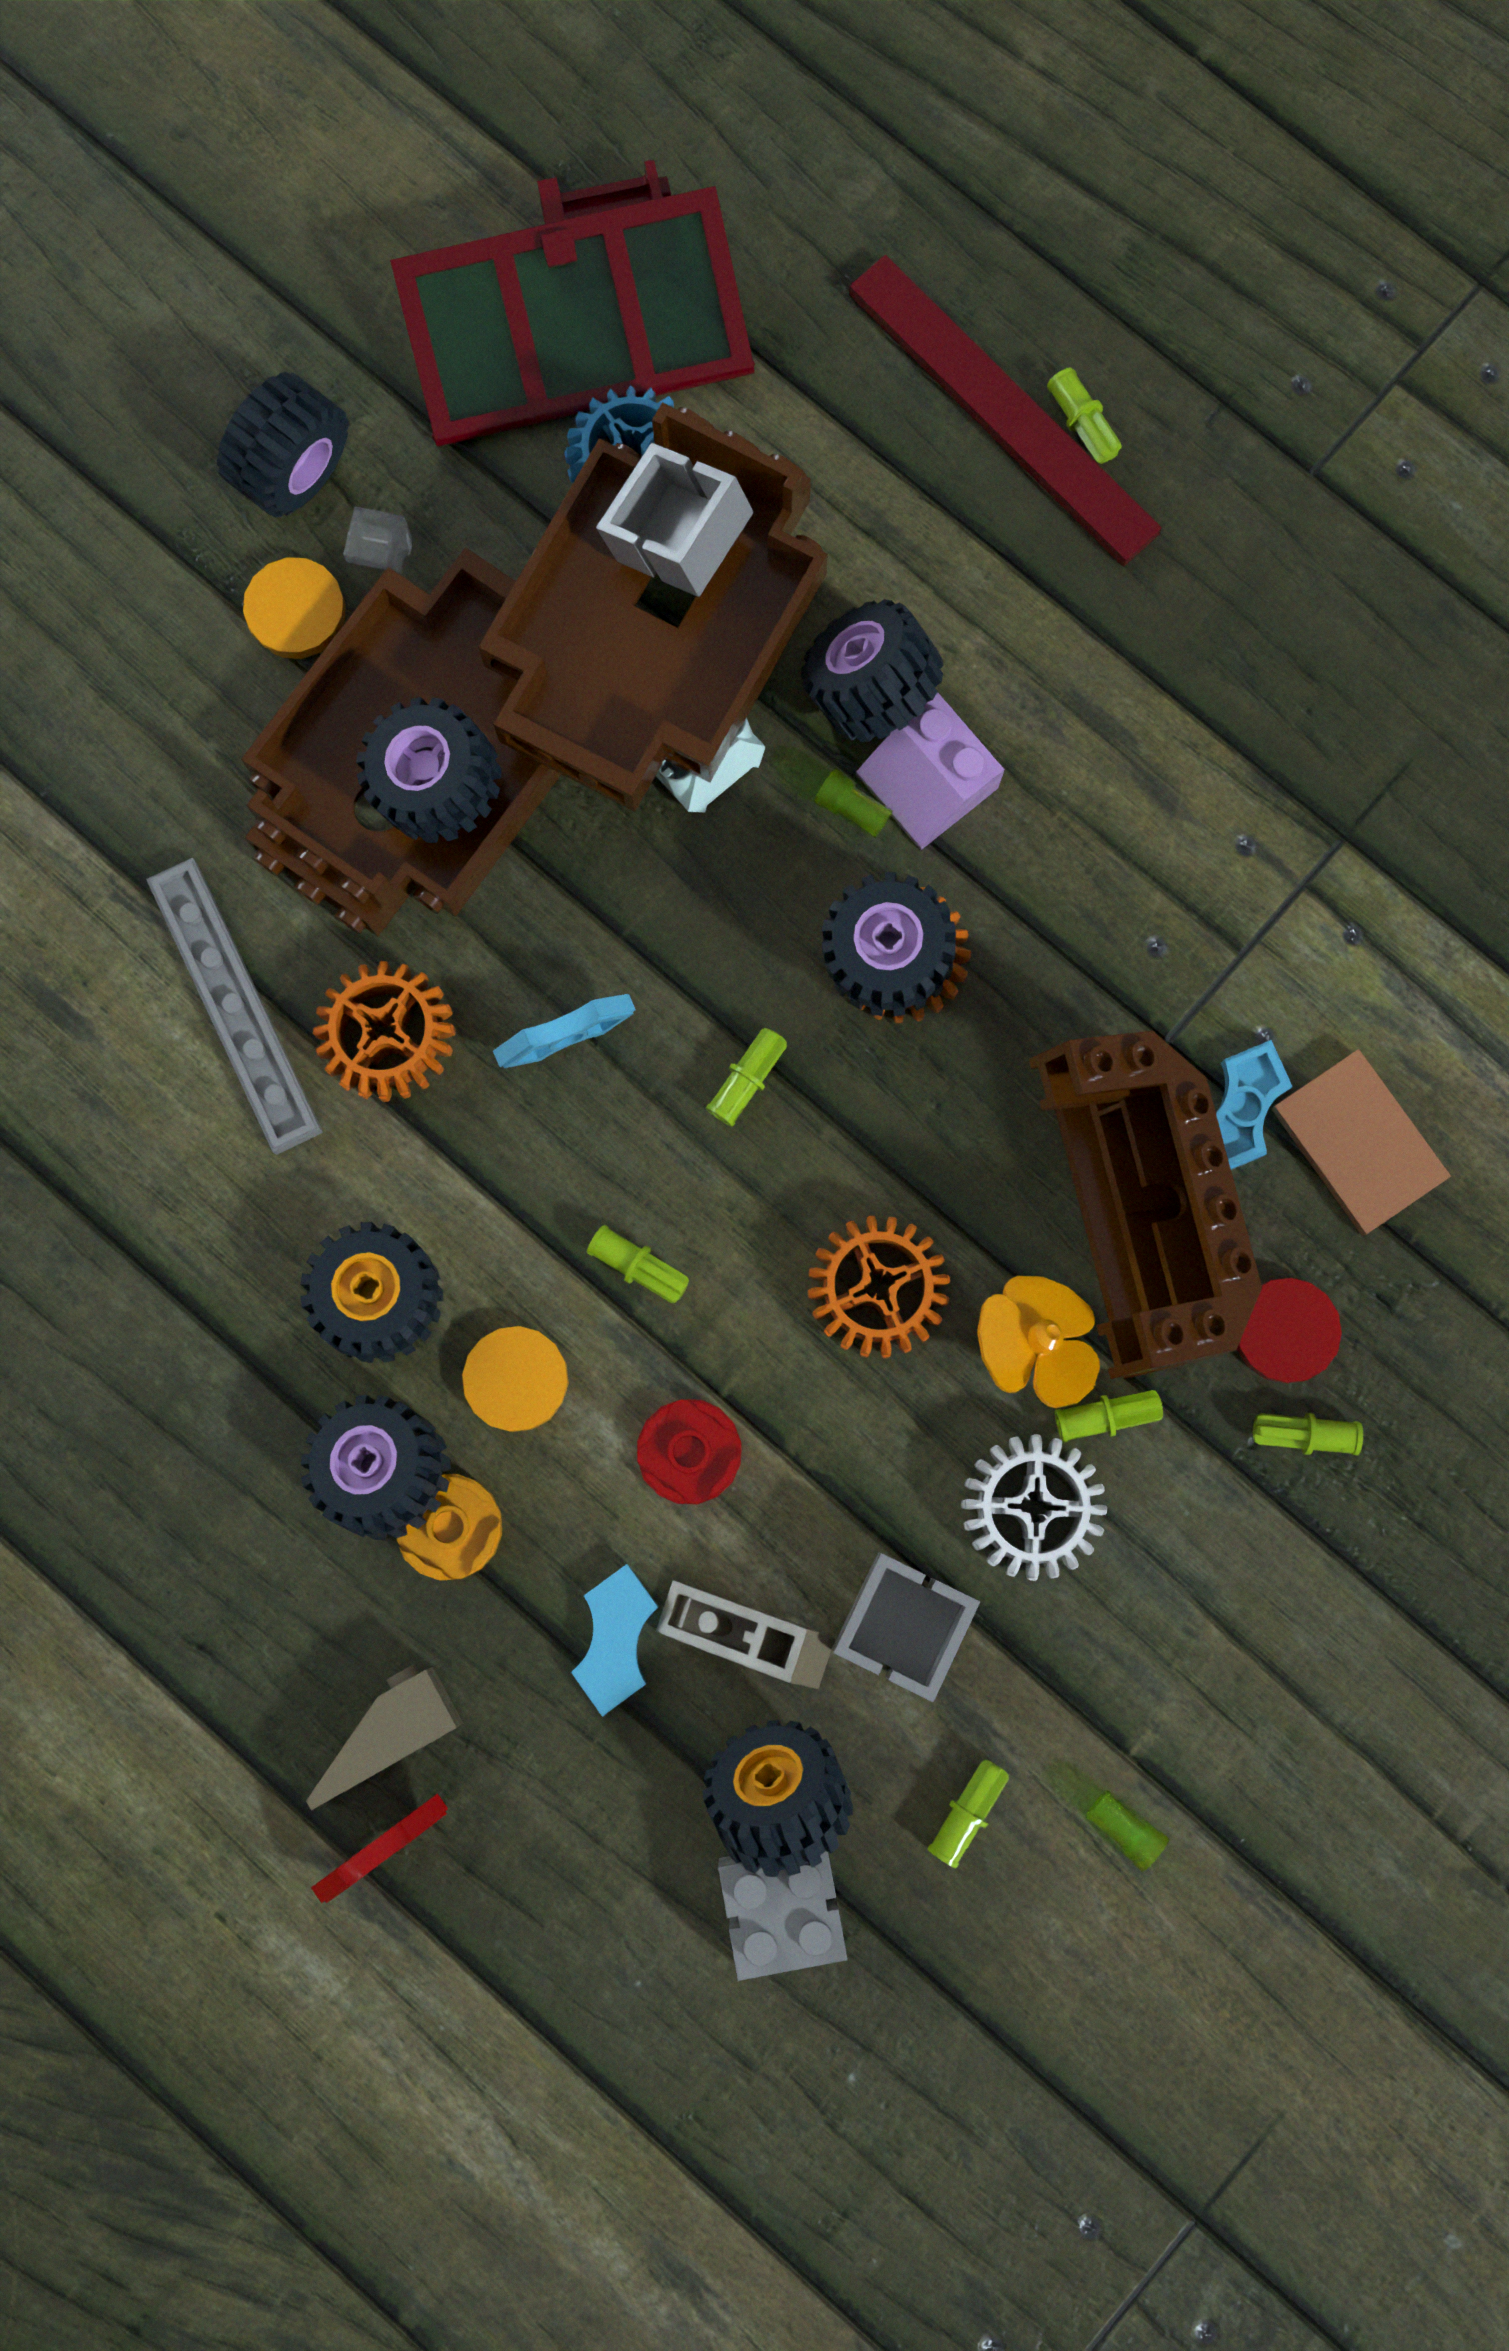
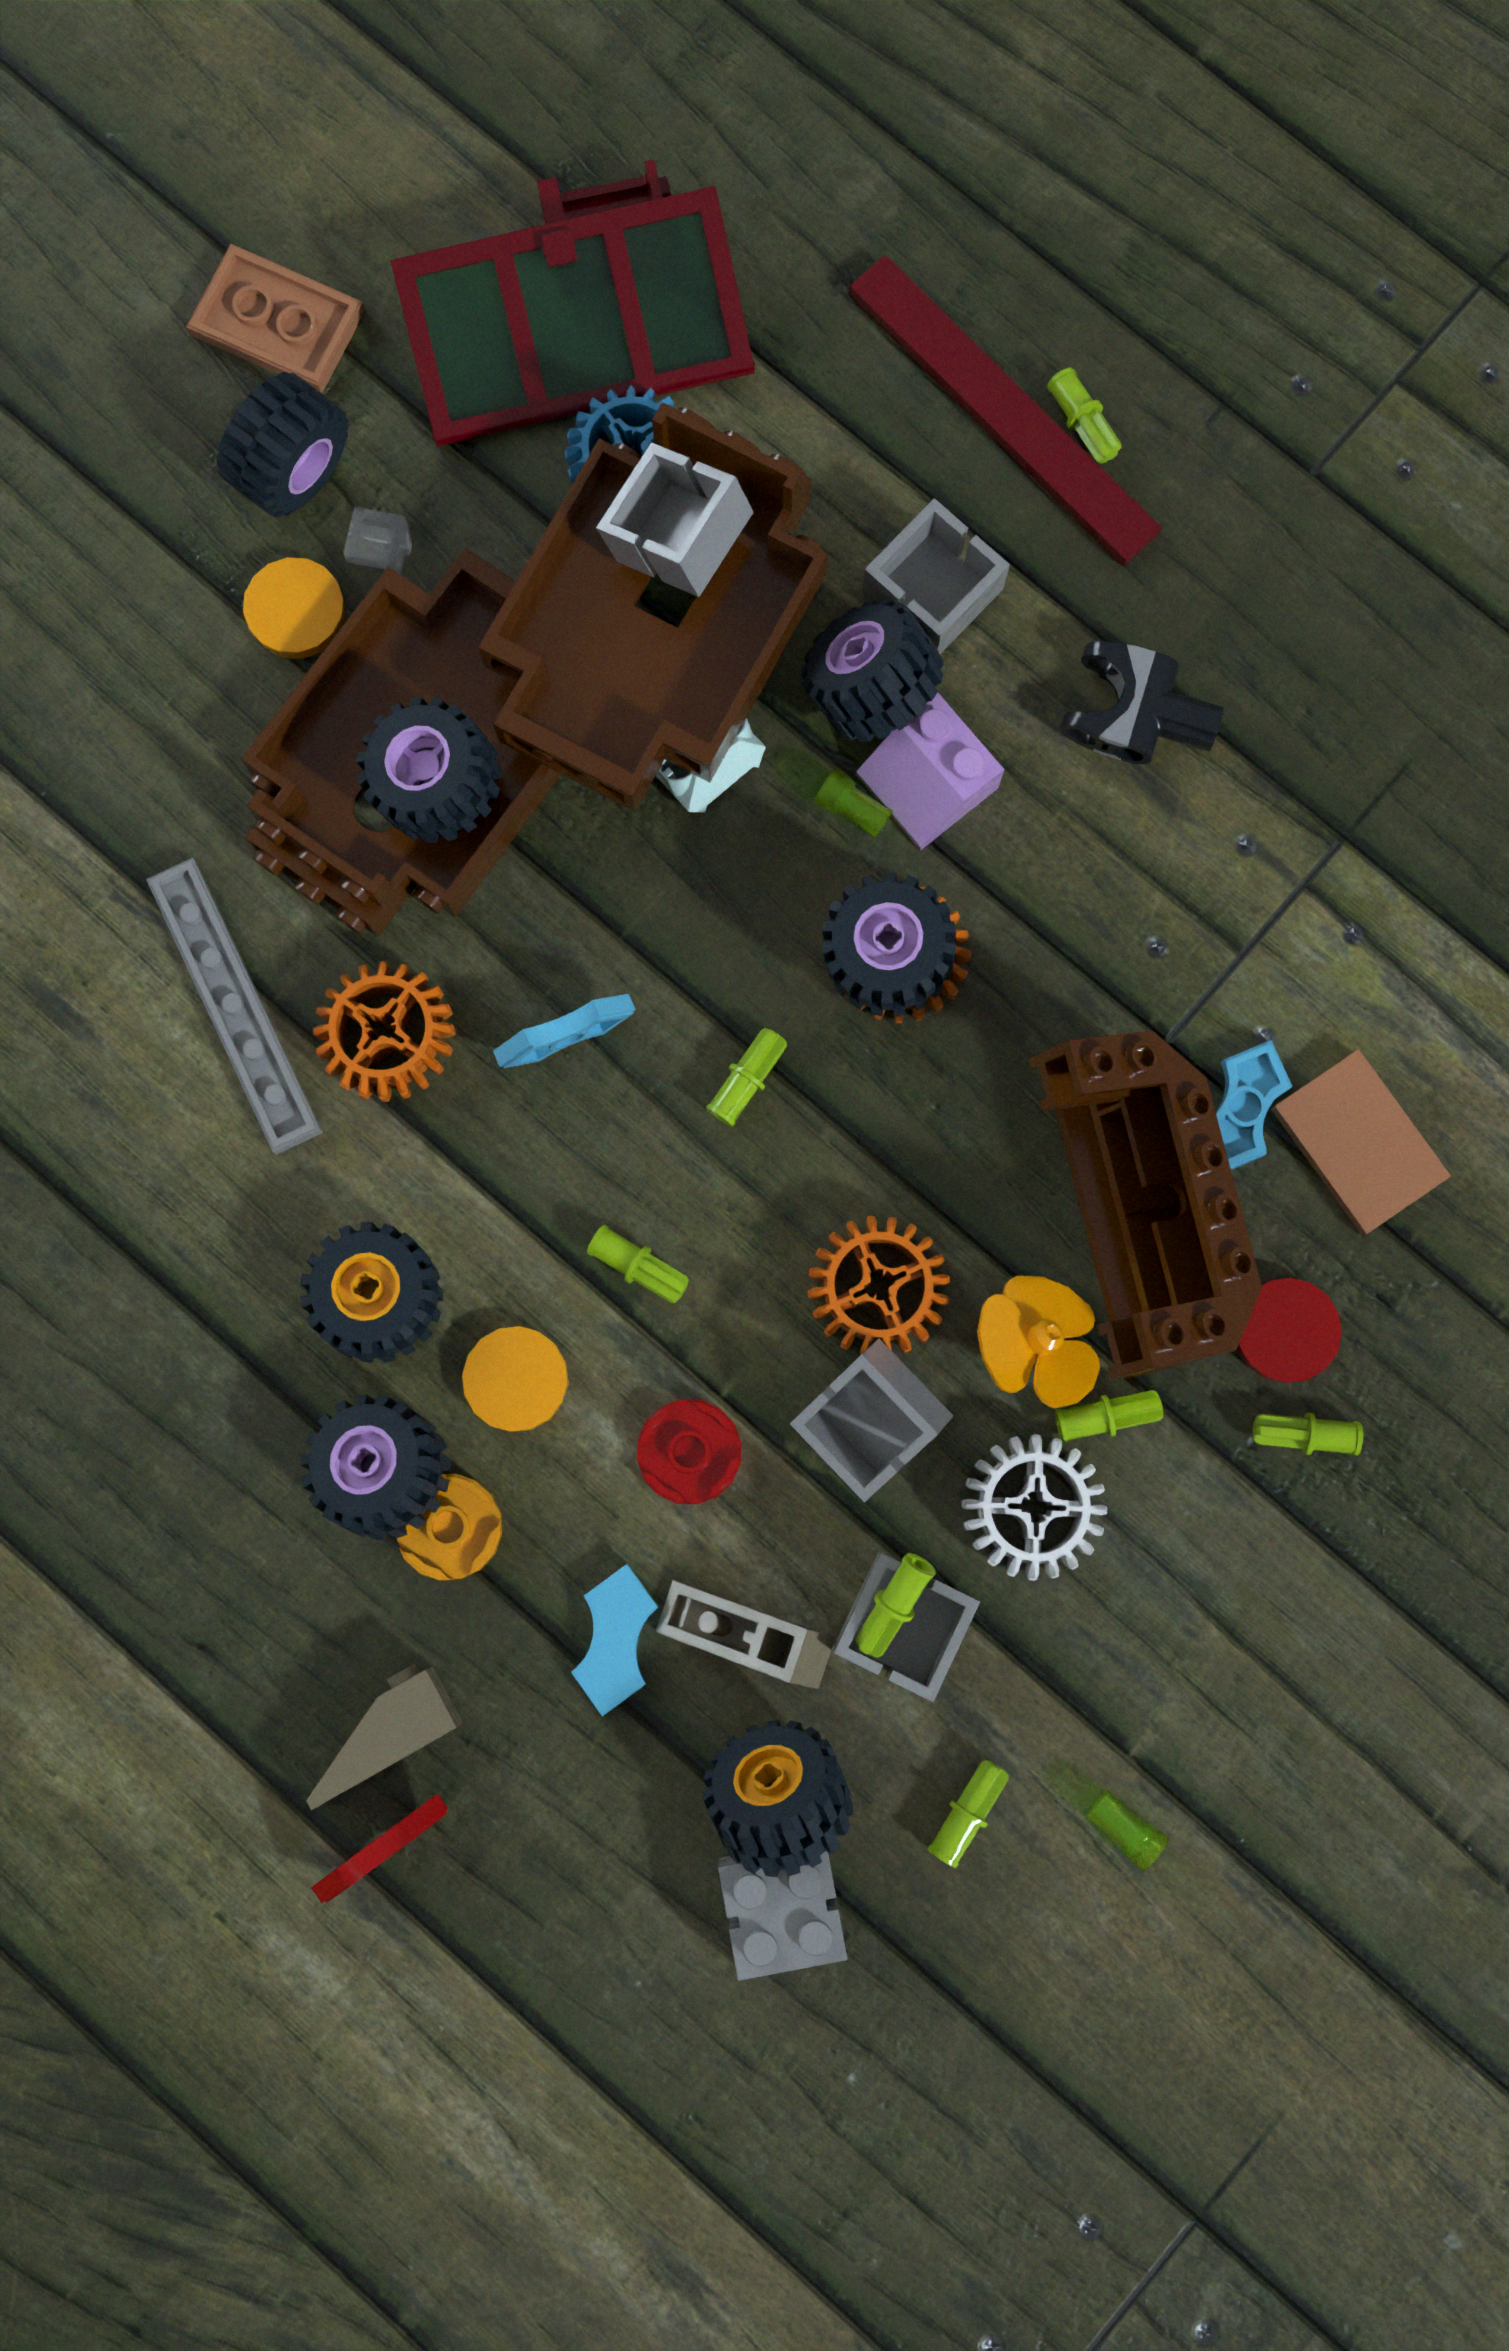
none -> nougat tile [186,244,366,394]
none -> light grey piece [790,1338,953,1503]
none -> lime axle [855,1553,936,1658]
none -> light grey piece [862,498,1010,654]
none -> black connector [1060,641,1224,764]

